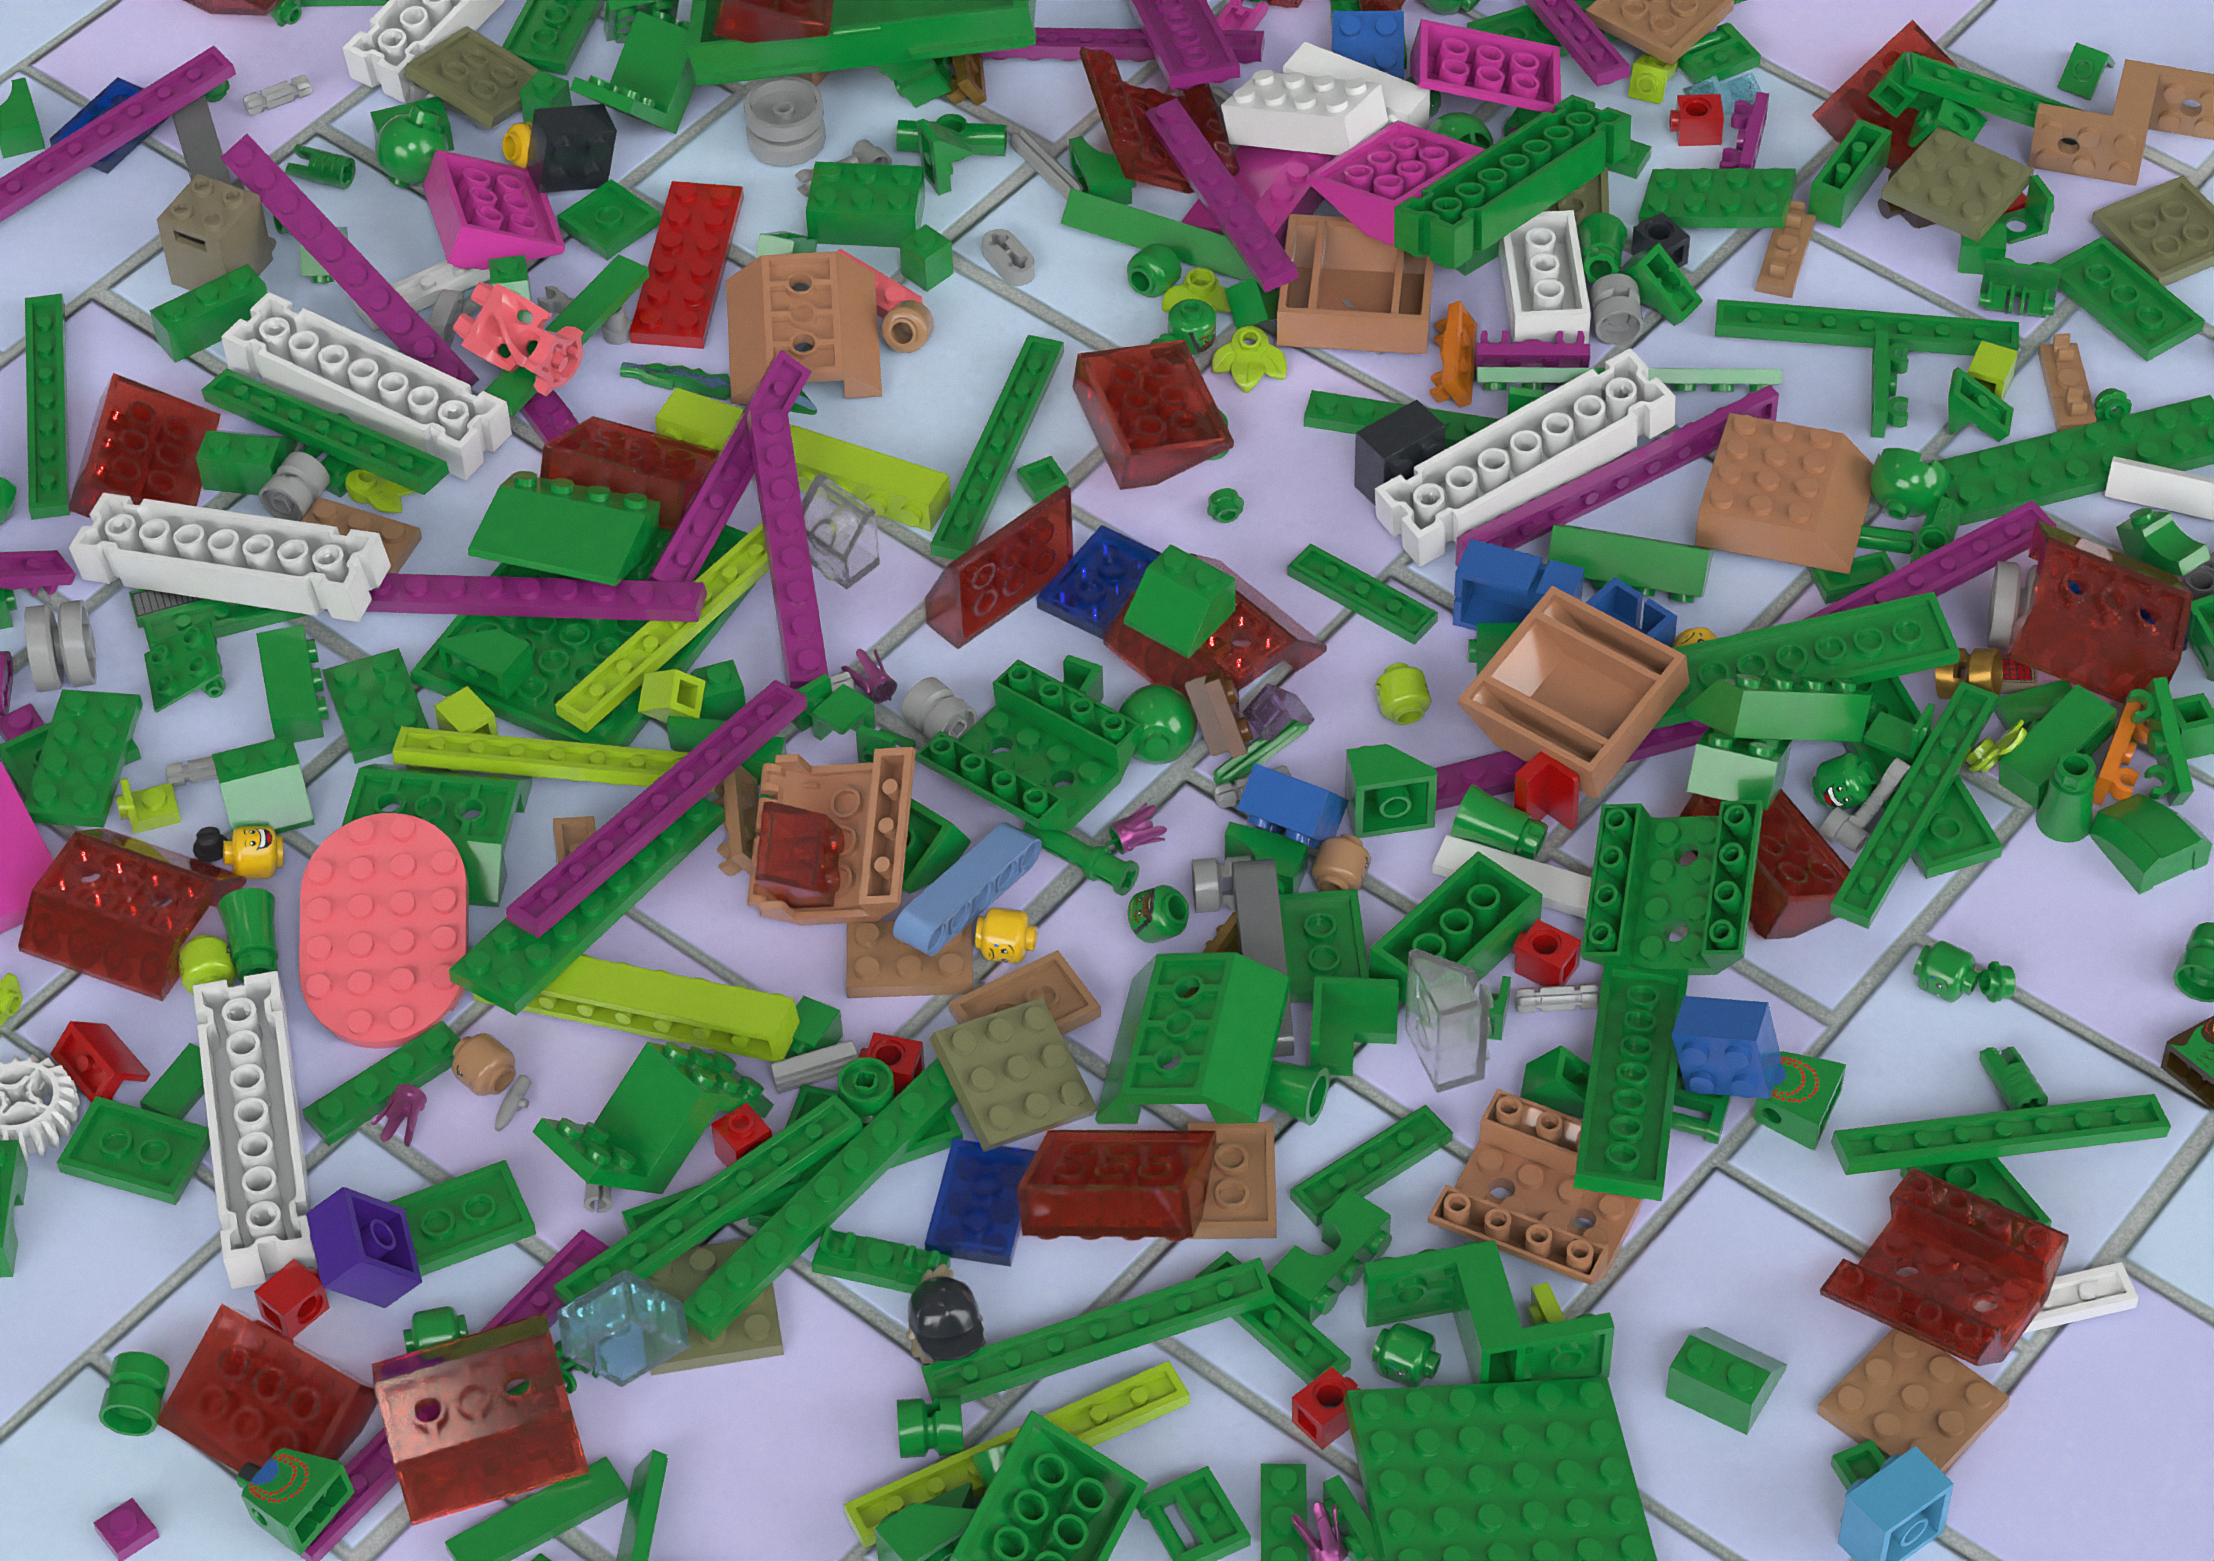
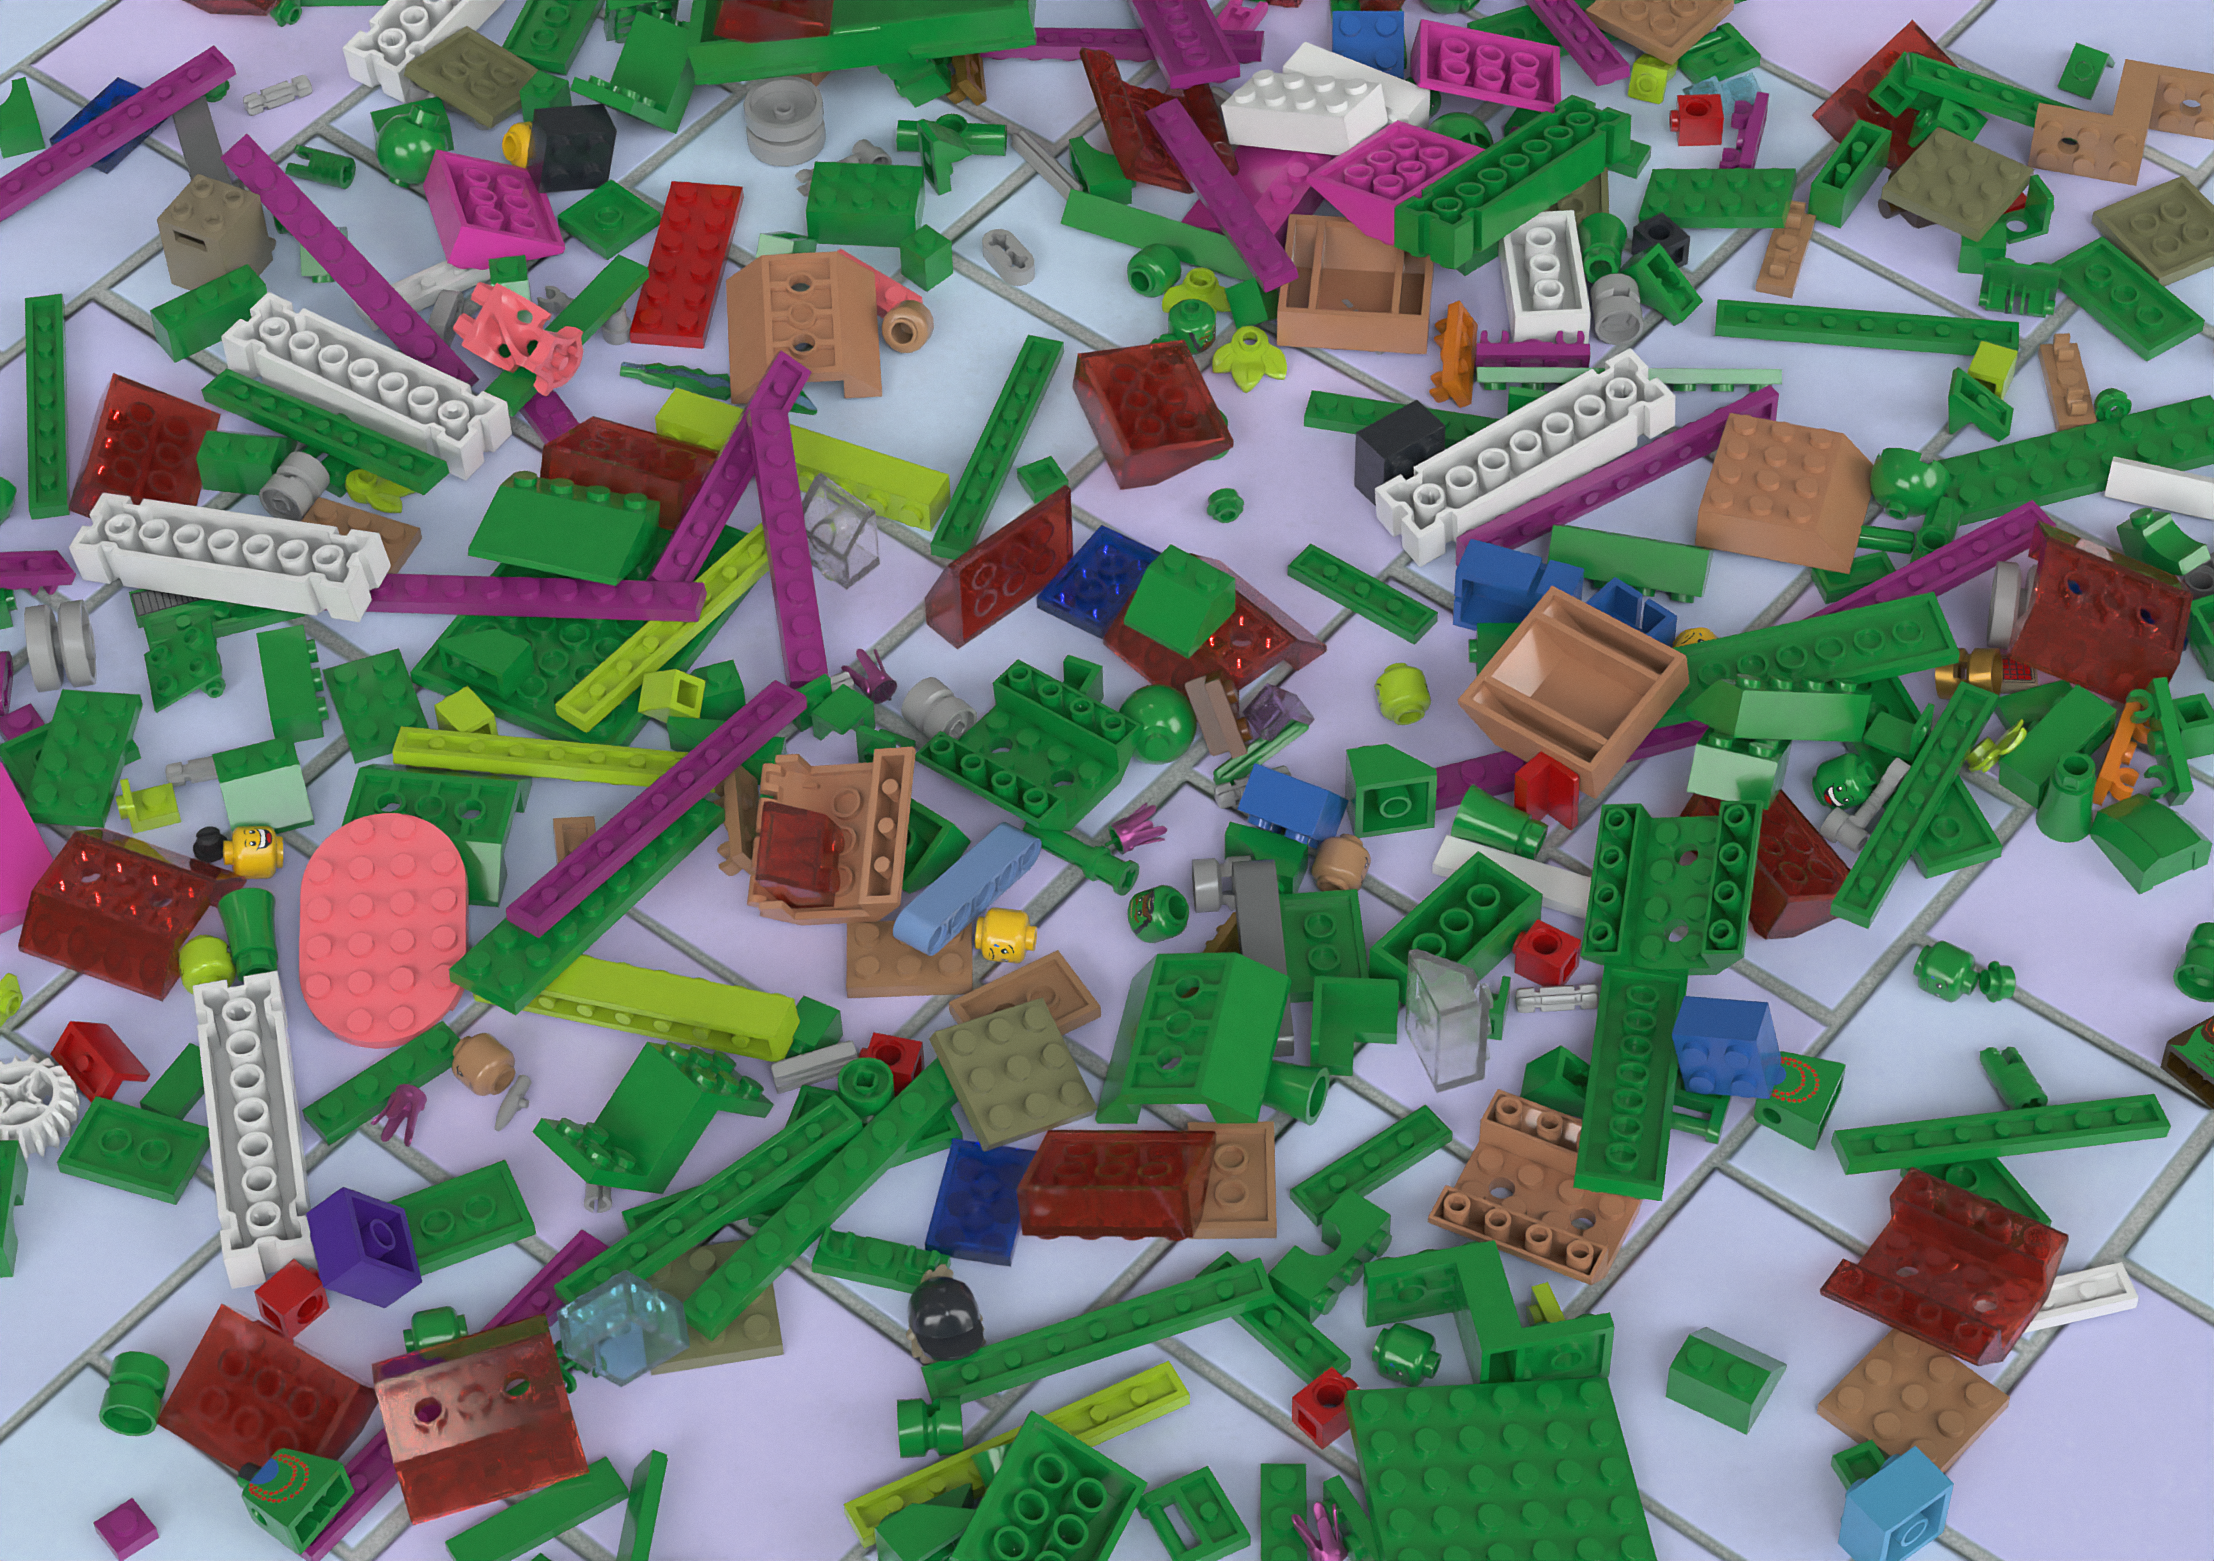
red brick [711,1102,772,1167] -> none
green plate [1871,330,1909,438] -> none

